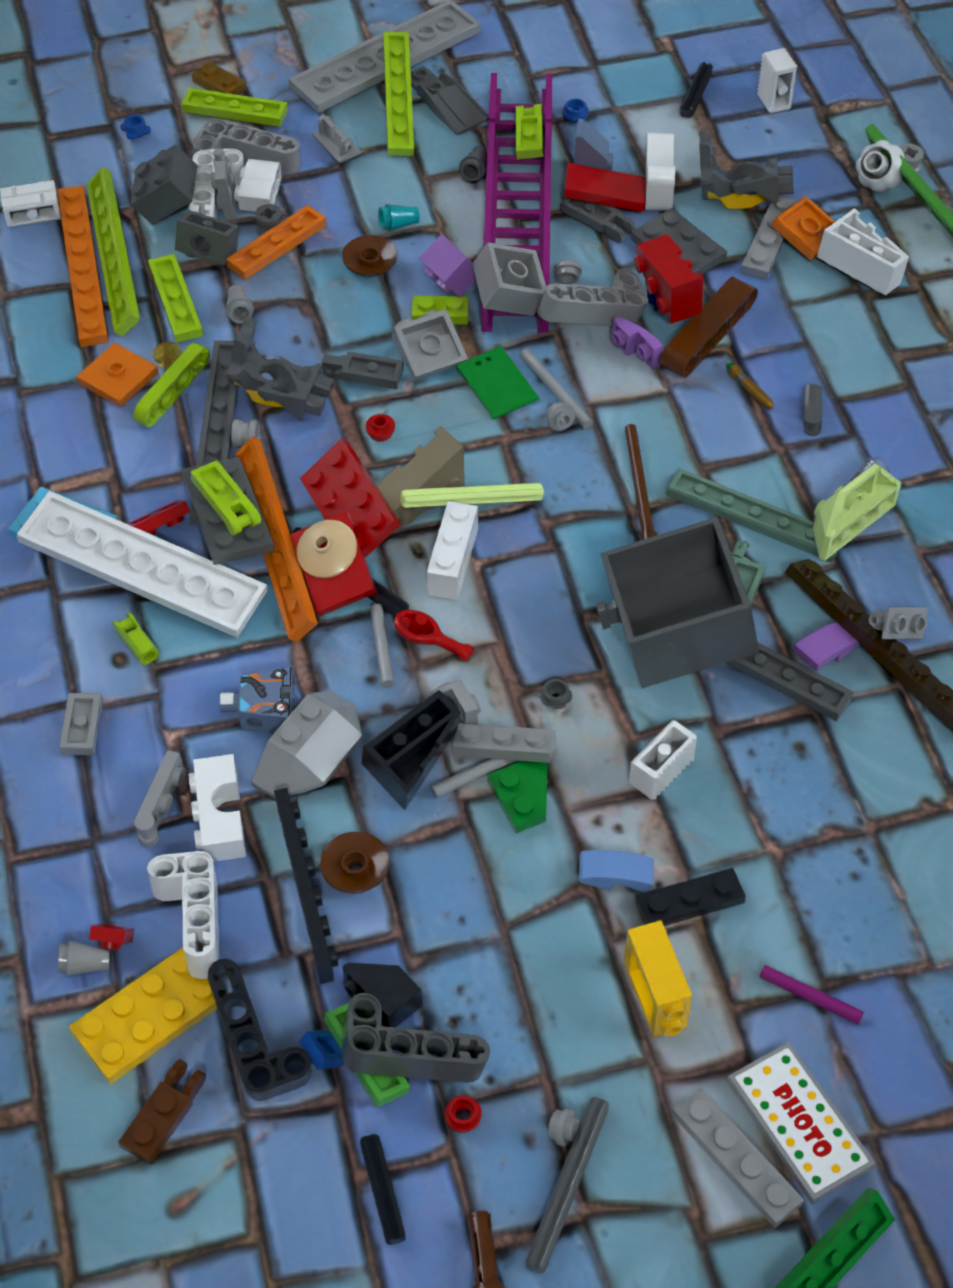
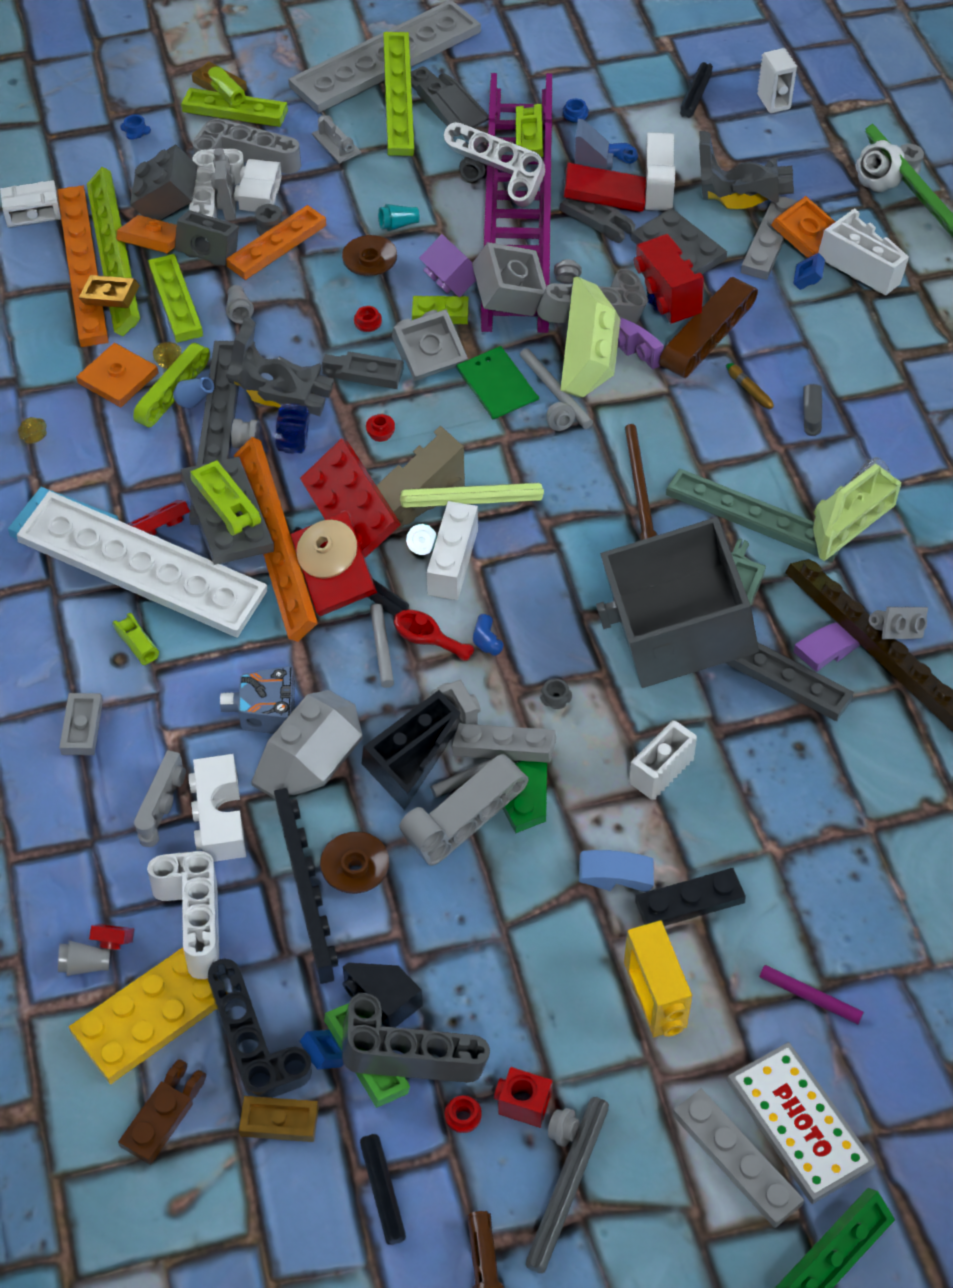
none -> clear yellow plate [17,417,47,444]
none -> pearl gold plate [79,275,140,308]
none -> orange plate [116,215,177,253]
none -> medium blue cone [173,376,214,408]
none -> lime bar [208,66,246,106]
none -> pearl gold plate [239,1096,319,1142]
none -> clear blue gear [275,403,310,454]
none -> red plate [354,306,382,332]
none -> light grey beam [399,754,528,866]
none -> wheel [406,523,437,555]
none -> white beam [444,122,546,207]
none -> blue arm [473,614,504,656]
none -> red brick [494,1067,553,1128]
none -> yellowish green wedge [560,277,621,398]
none -> blue arm [609,143,638,164]
none -> blue plate [793,253,825,290]

